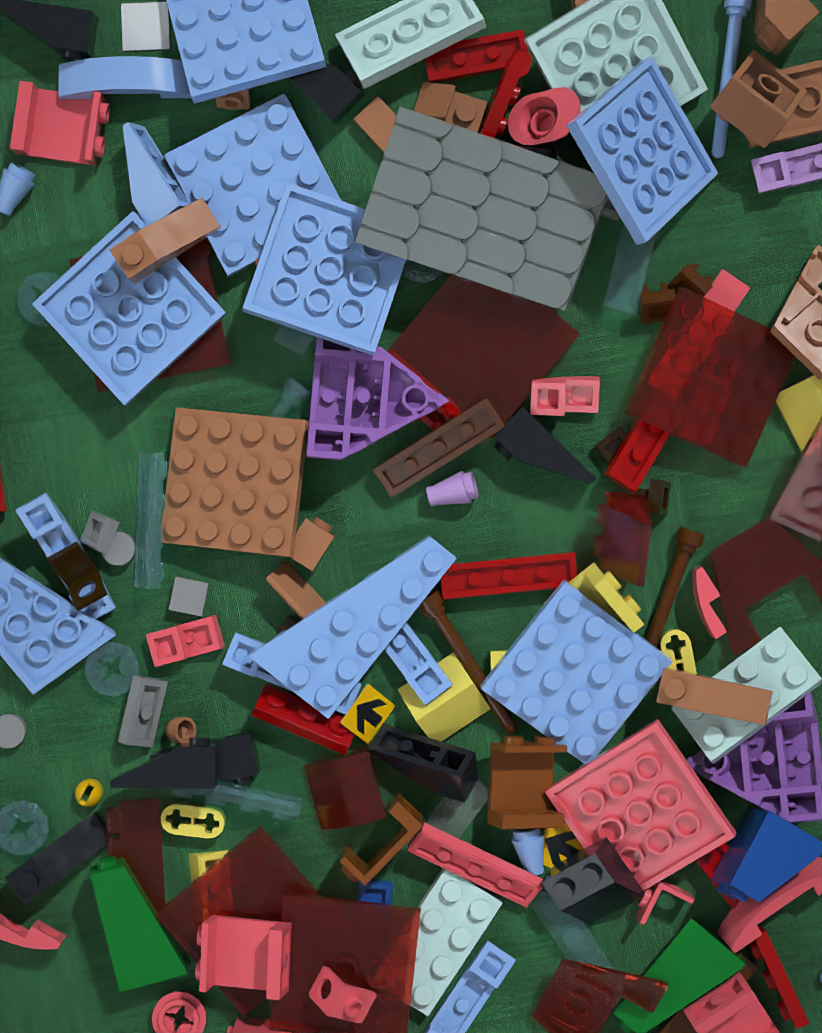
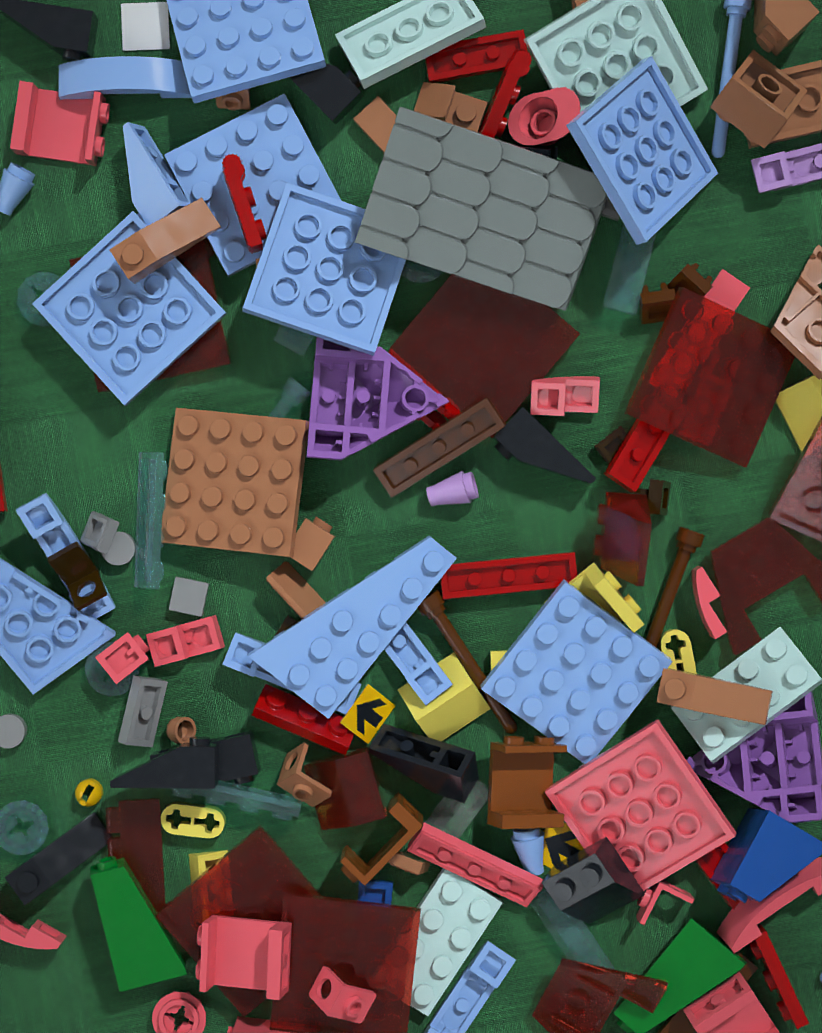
none -> coral bracket [95,632,150,685]
none -> red hinge [222,153,267,254]
none -> nougat bracket [277,743,332,807]
none -> nougat tile [388,851,431,876]

